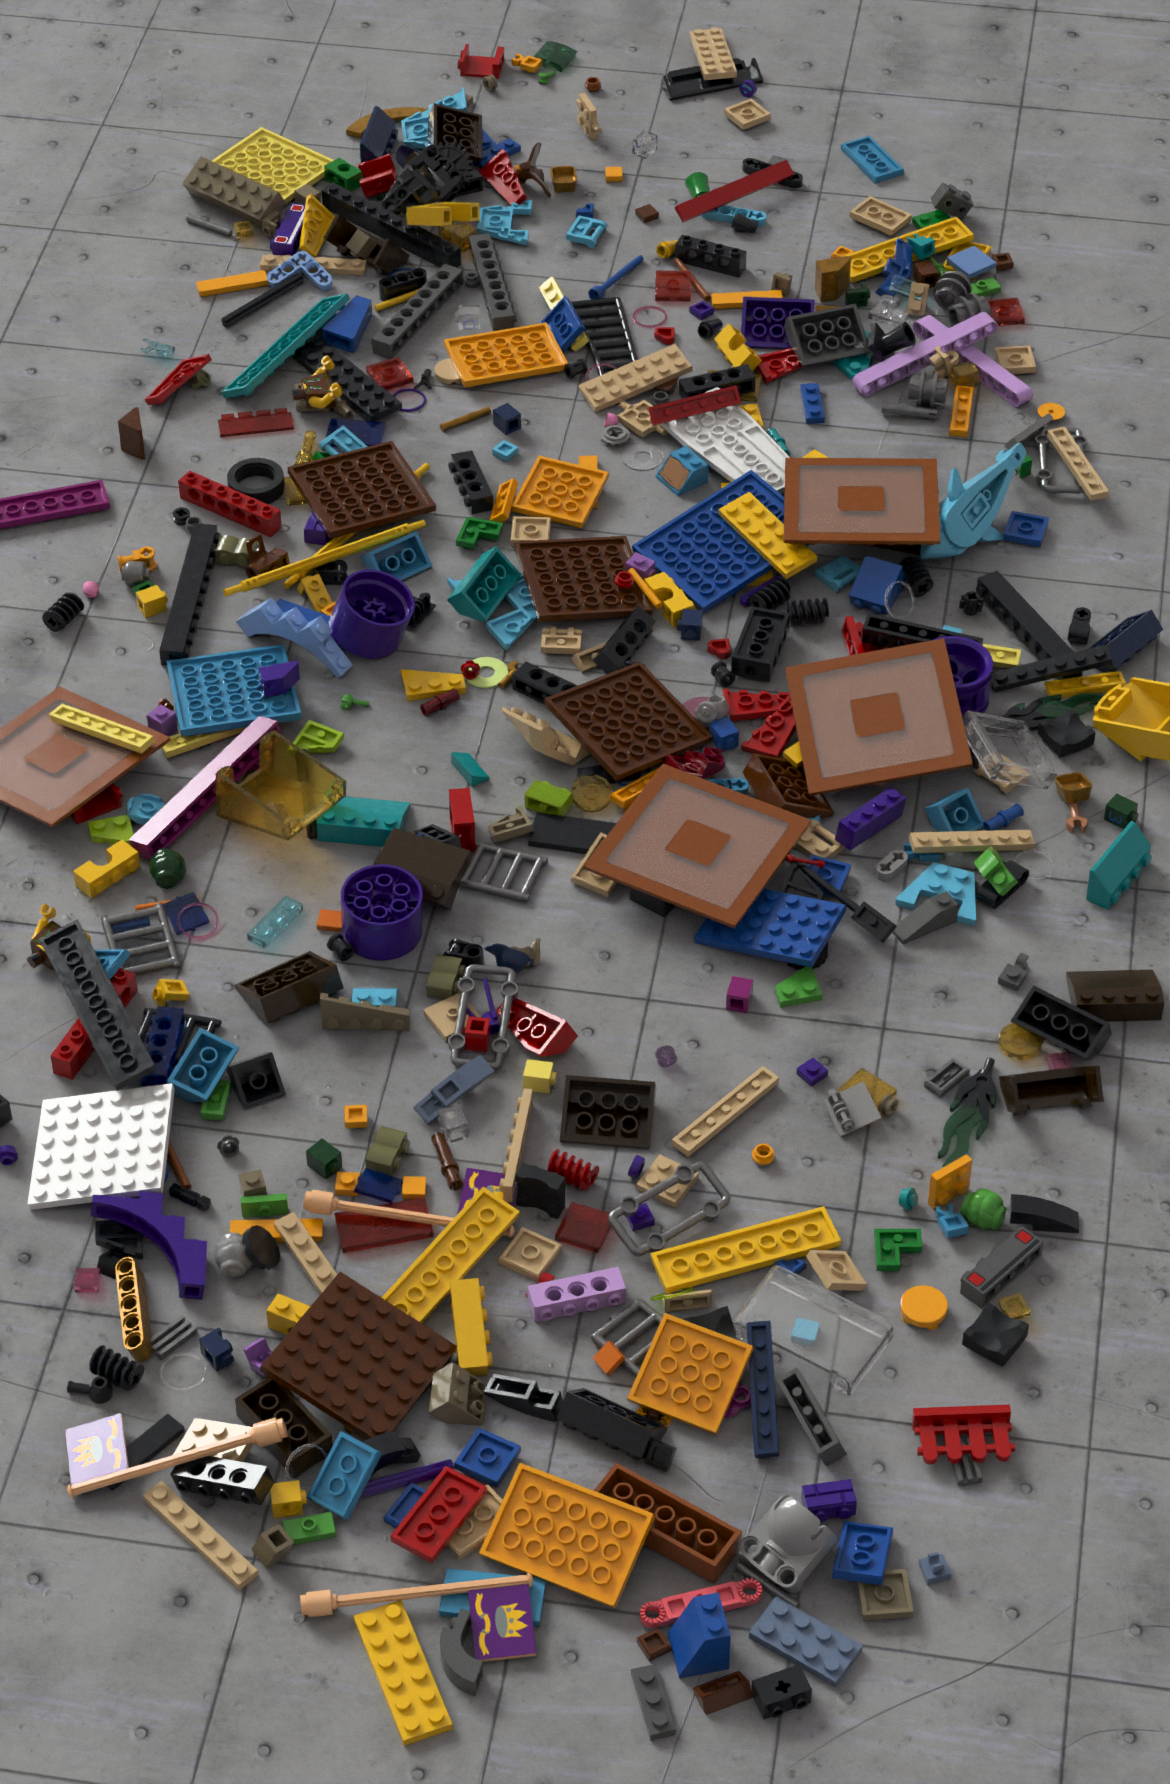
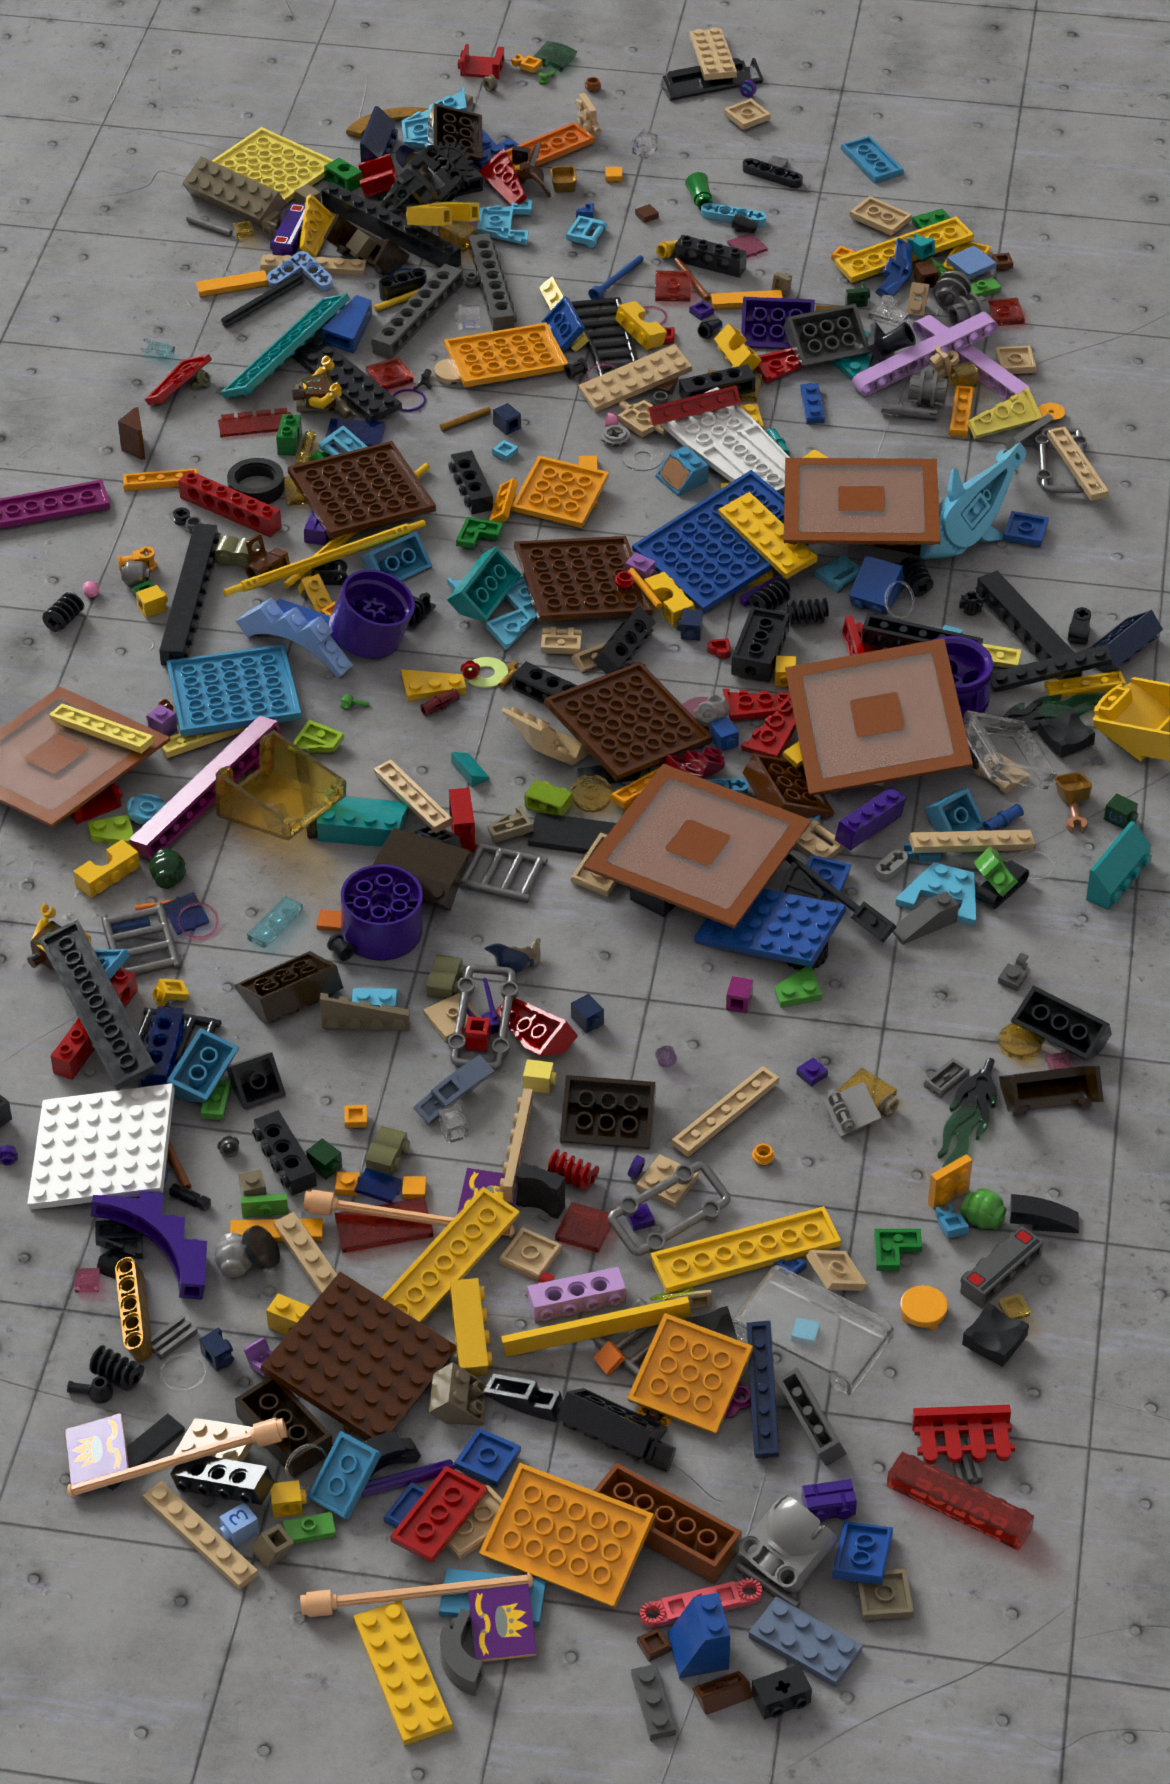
dark purple slope [258,660,300,697] -> none
reddish brown pin [431,1132,463,1191] -> none
black piece [442,939,485,968] -> none
tan plate [510,516,551,546] -> none
red tile [674,160,794,223] -> none
black bush [711,661,736,687] -> none
red hinge [786,854,825,868] -> none
pearl gold slope [815,256,851,302] -> none
clear light blue tile [888,274,922,300] -> none
teal plate [899,1187,918,1211] -> none
sand blue tile [919,1552,951,1585] -> none
dark grey brick [931,182,974,220] -> none
green slope [1017,455,1032,478] -> none
dark brown slope [1066,969,1164,1022] -> none
none -> light orange tile [123,468,198,491]
none -> light blue brick [218,1503,259,1548]
none -> black brick [252,1110,317,1196]
none -> green brick [276,414,302,456]
none -> tan plate [374,759,453,833]
none -> orange plate [493,122,594,169]
none -> yellow tile [501,1296,691,1357]
none -> black plate [512,146,530,165]
none -> dark blue brick [571,993,604,1033]
none -> yellow arch [615,301,667,350]
none -> clear pink piece [727,232,768,258]
none -> yellow brick [775,656,796,687]
none -> clear red brick [887,1451,1034,1551]
none -> light yellow wing [967,387,1042,439]

